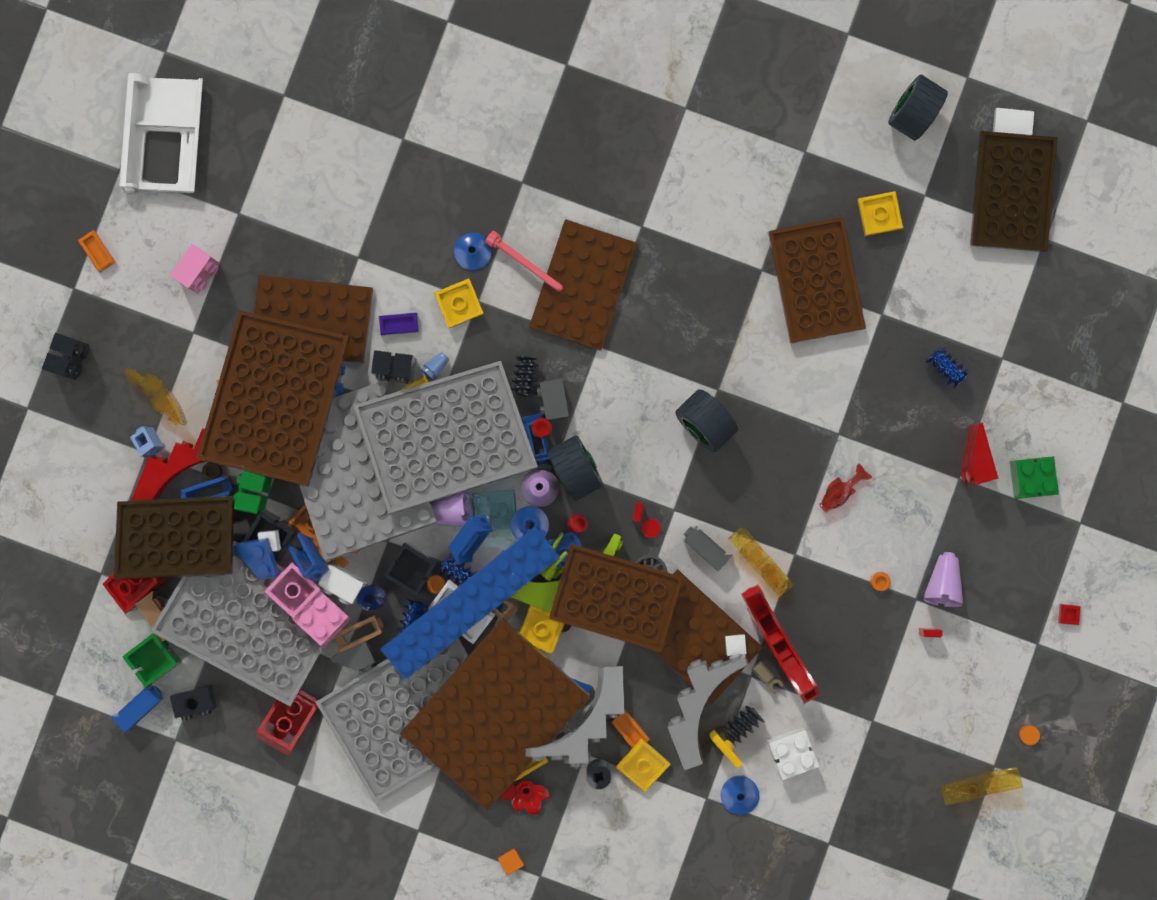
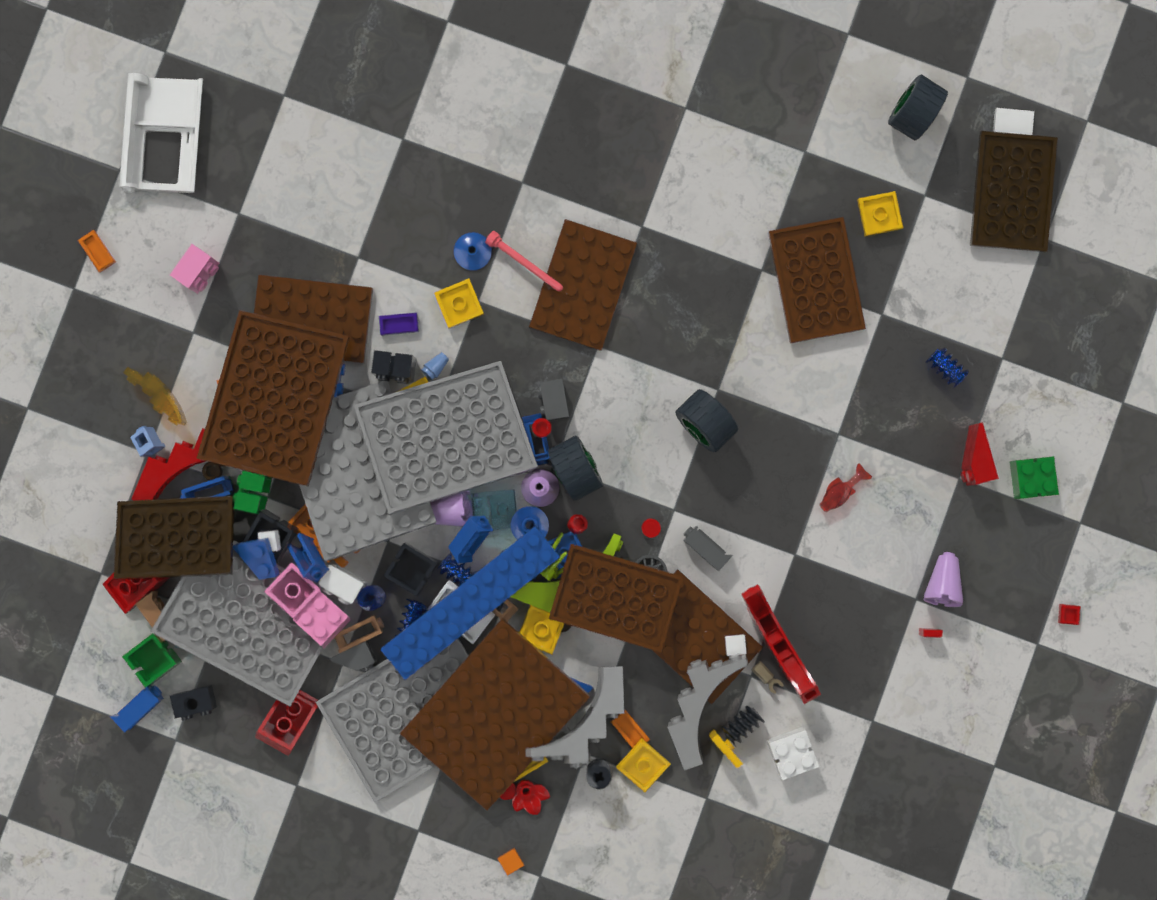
black piece [42,333,89,380] -> none
orange tile [427,575,446,594] -> none
black piece [511,355,539,397] -> none
red tile [632,502,644,522] -> none
blue dish [721,776,759,815] -> none
clear yellow slope [728,526,794,597] -> none
orange tile [870,572,891,591] -> none
clear yellow slope [941,767,1023,805] -> none
orange tile [1019,725,1040,745] -> none

